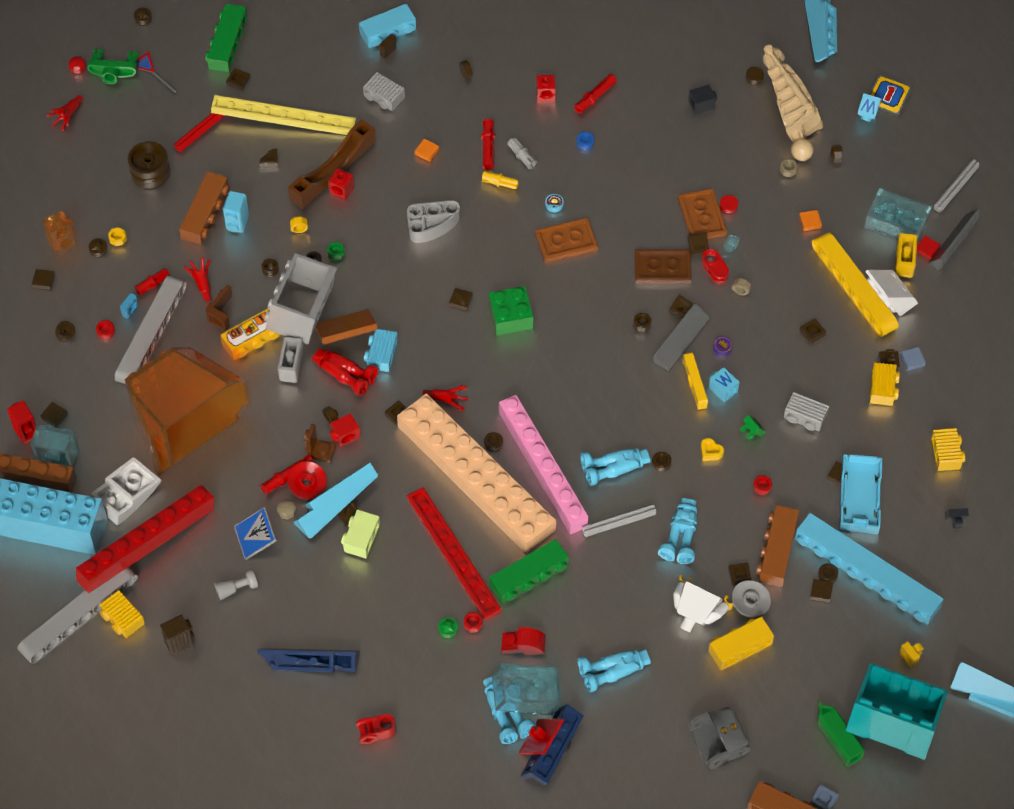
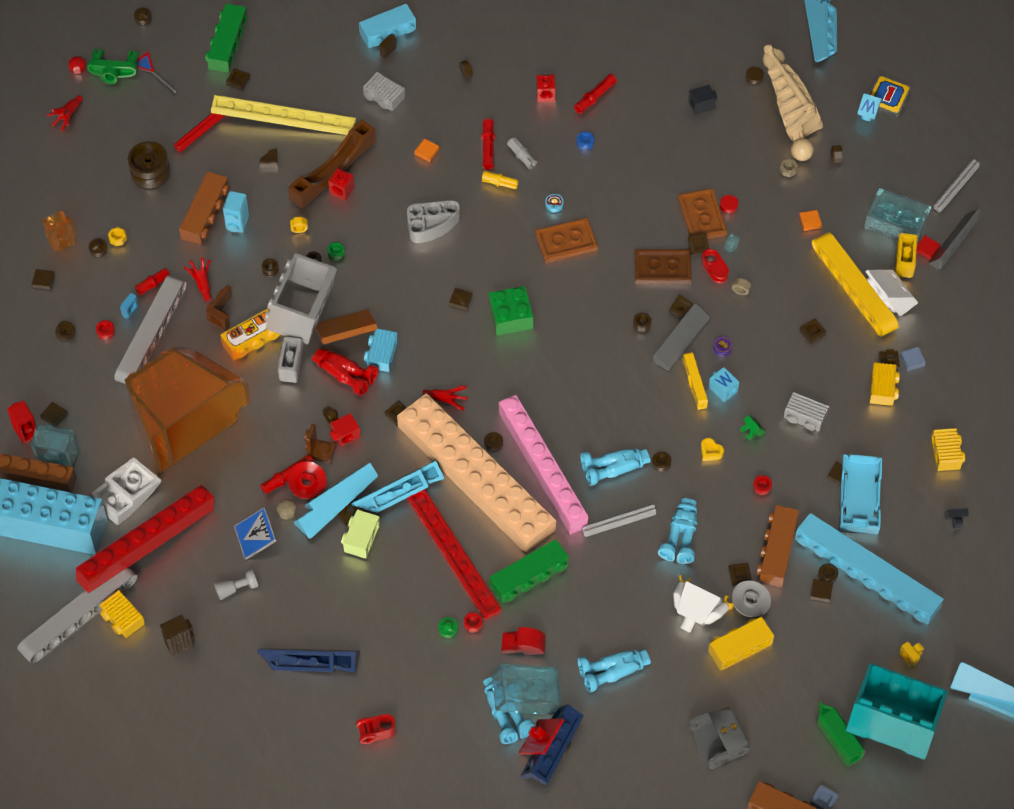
none -> medium azure wedge [351,461,444,513]

